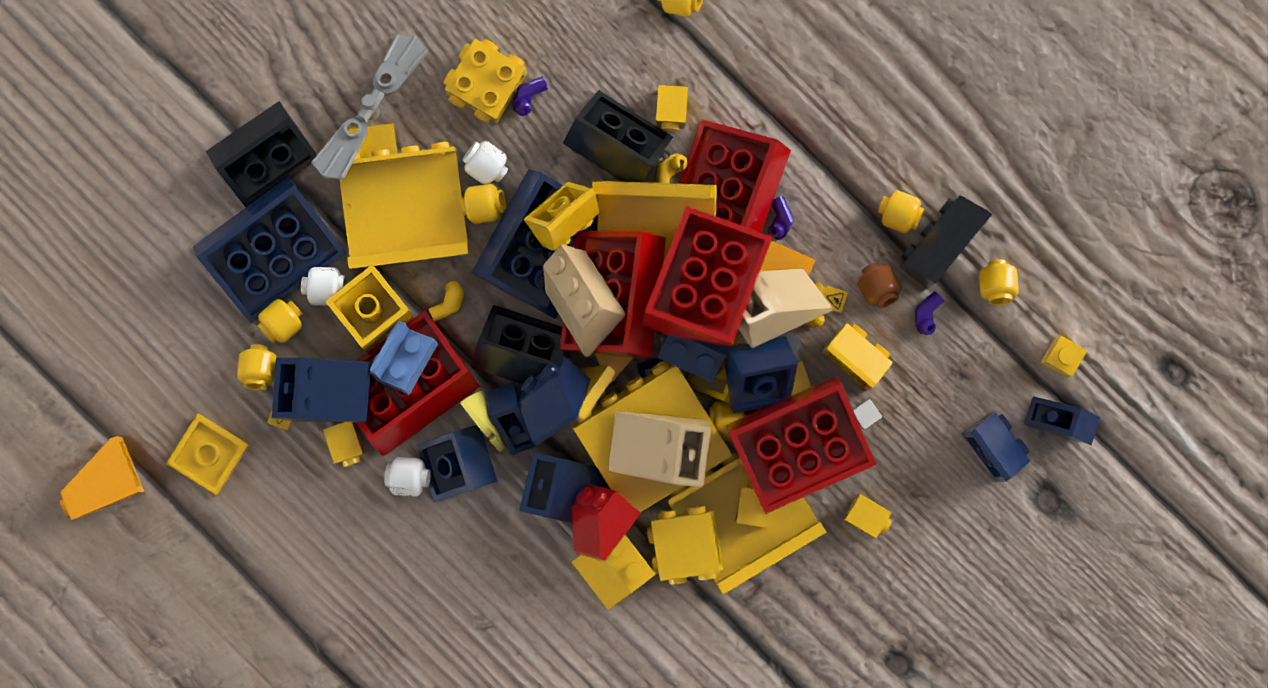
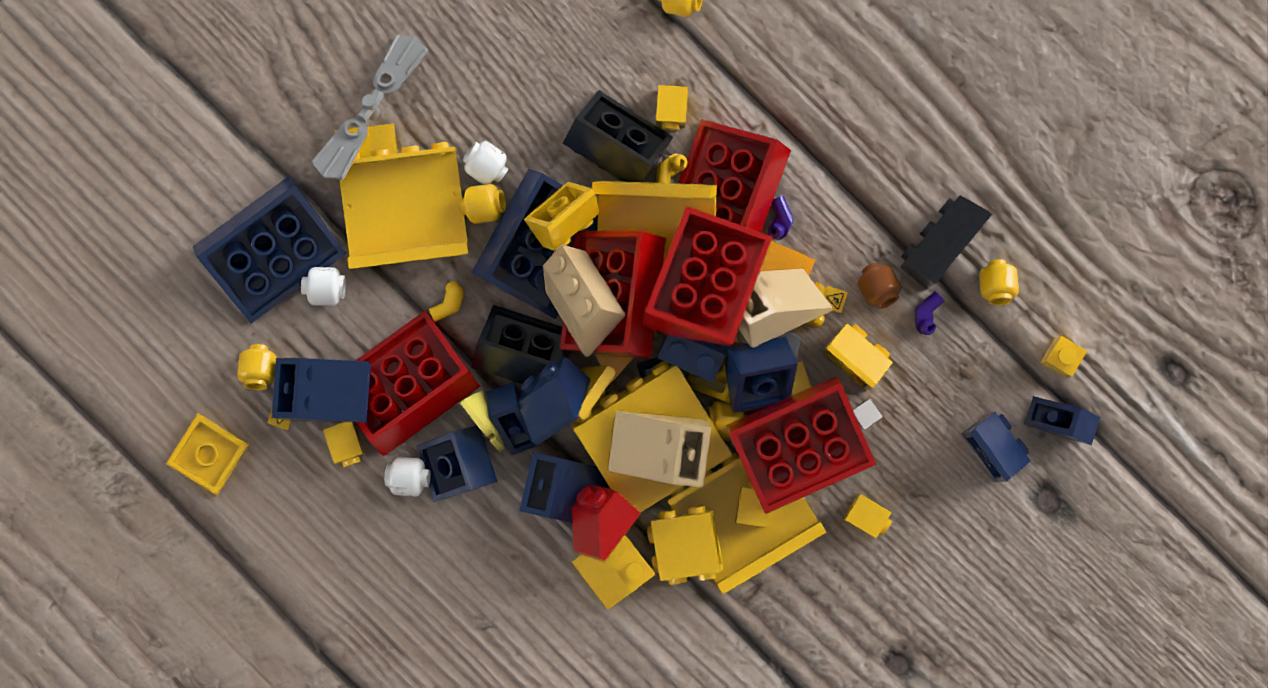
light orange slope [60,436,145,520] -> none
black slope [206,101,317,208] -> none
yellow head [257,299,303,343] -> none
yellow slope [325,264,414,353] -> none
medium blue bracket [370,321,438,395] -> none
yellow brick [443,38,527,124] -> none
dark purple arm [512,76,548,116] -> none
yellow head [878,190,924,234] -> none

